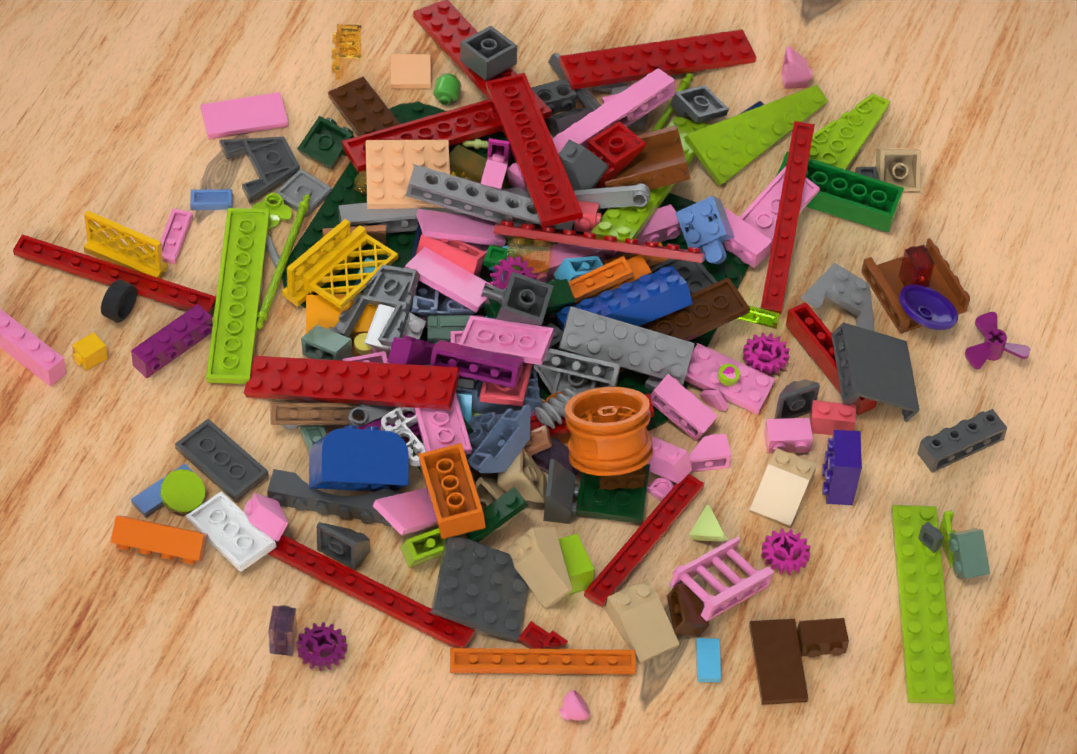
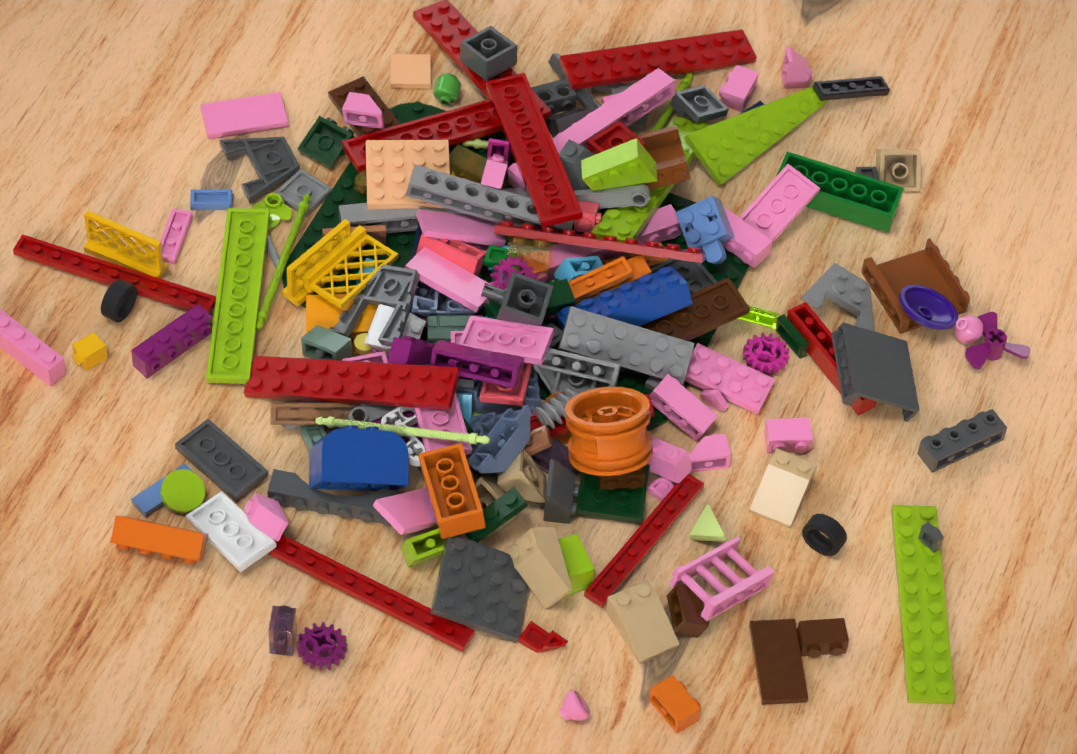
dark grey slope [317,522,370,570] -> none
clear yellow bracket [331,24,361,80] -> none
orange plate [450,648,636,675] -> none
medium azure tile [696,638,721,682] -> none
lime tile [717,364,740,386] -> none
red plate [760,121,815,314] -> none
dark pink gear [761,528,811,575] -> none
dark grey slope [774,379,820,419] -> none
lime wing [783,93,891,170] -> none
coral brick [809,400,856,435] -> none
dark purple brick [822,430,862,505] -> none
clear red brick [899,245,935,287] -> none
lime tile [939,510,956,568] -> none
sand green brick [949,528,990,579] -> none
none -> yellowish green hose [315,416,490,445]
none -> bright pink slope [342,92,384,129]
none -> lime wedge [581,138,658,191]
none -> orange brick [649,675,701,734]
none -> bright pink brick [719,65,759,112]
none -> dark green tile [776,314,809,359]
none -> black tyre [802,514,847,556]
none -> black tile [812,76,890,101]
none -> bright pink brick [954,315,983,344]

